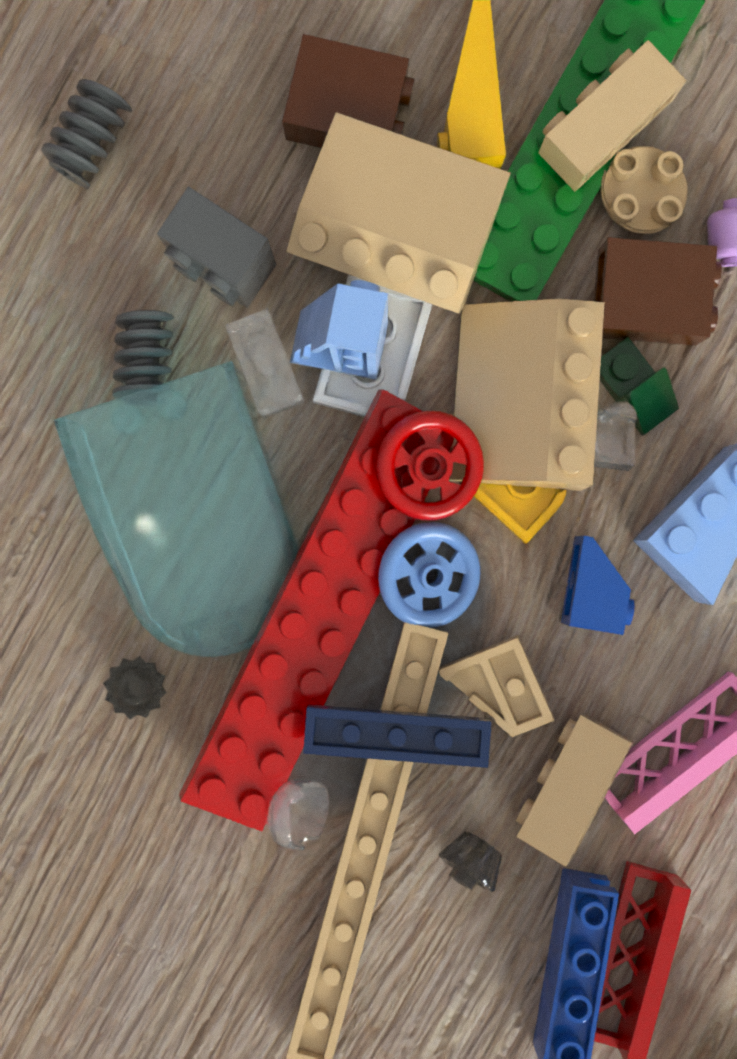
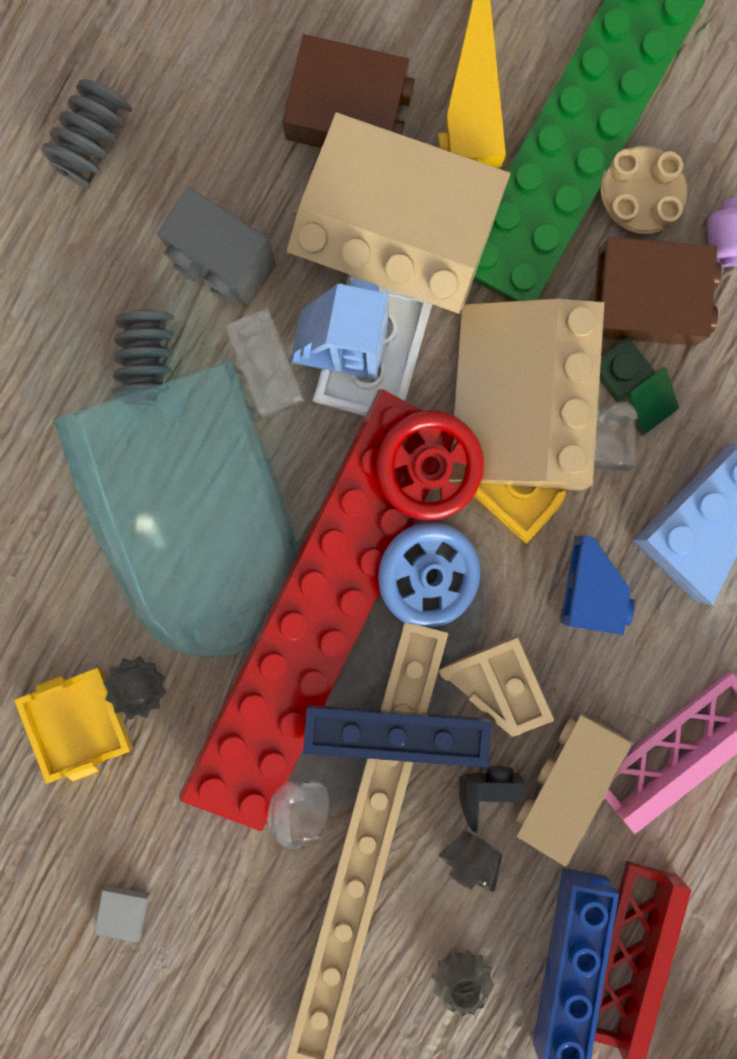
tan brick [538,40,687,192] -> none
none -> yellow piece [14,666,133,784]
none -> light grey tile [94,885,150,943]
none -> clear smoke piece [431,949,494,1016]
none -> black plate [459,766,526,832]

